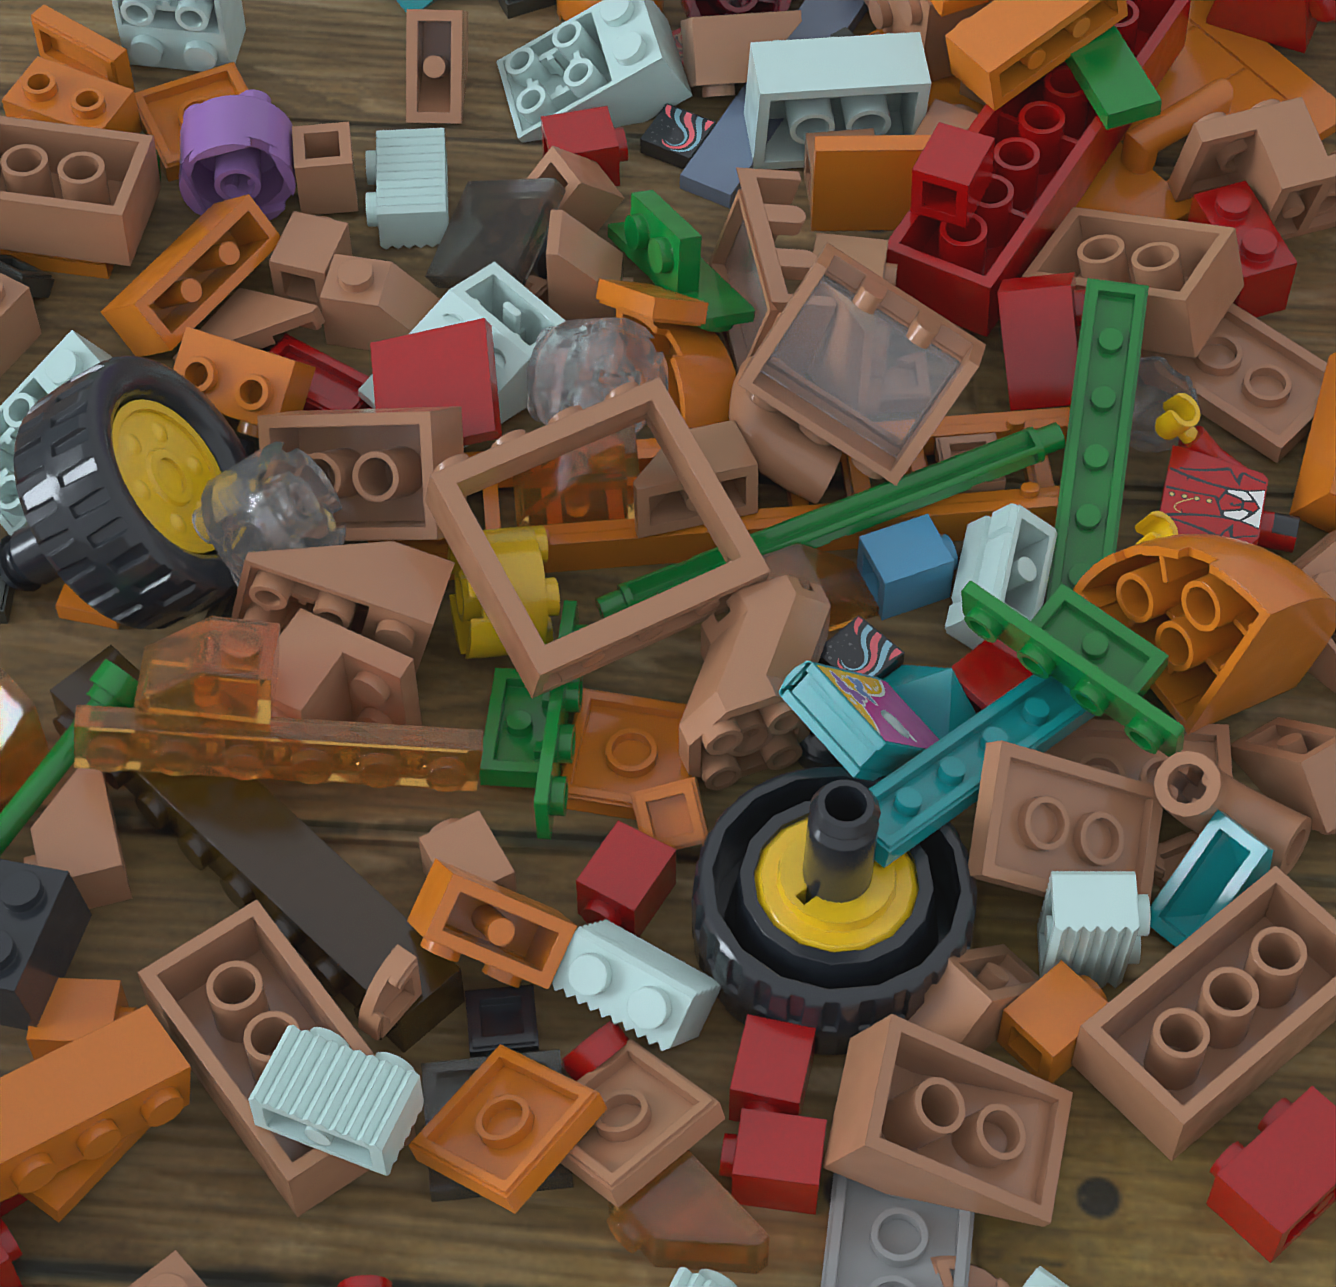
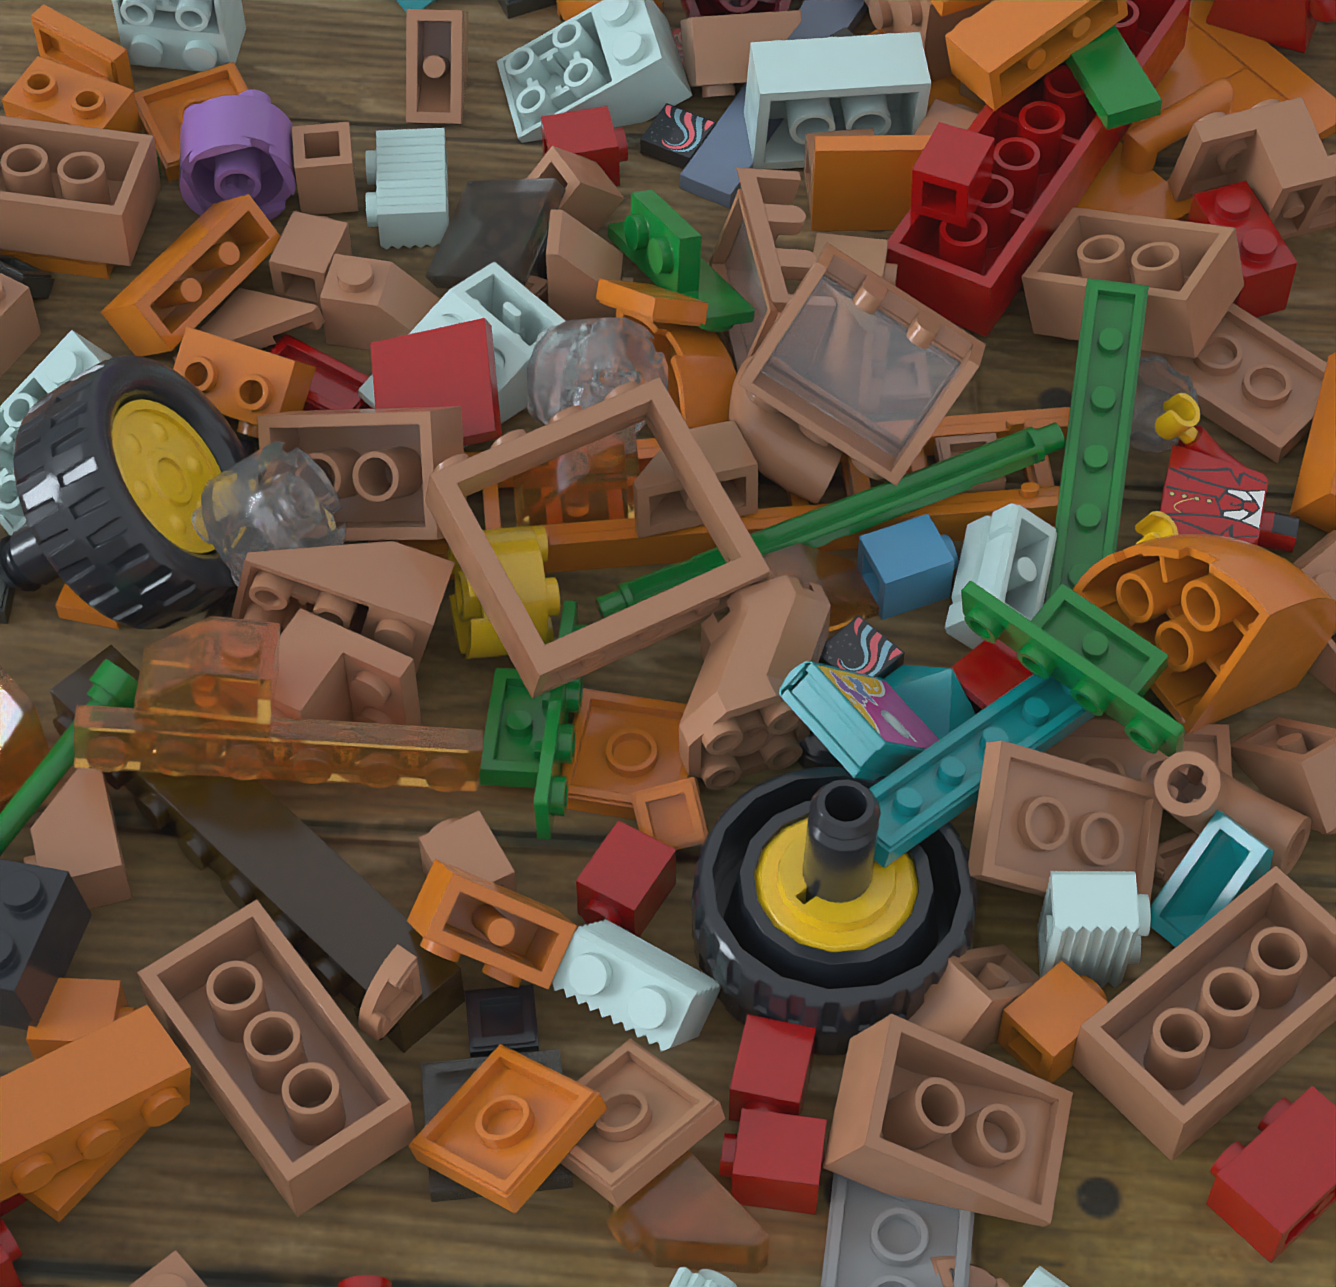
light aqua brick [248,1025,424,1176] -> none
red tile [561,1020,629,1081] -> none
red brick [997,272,1085,411] -> none

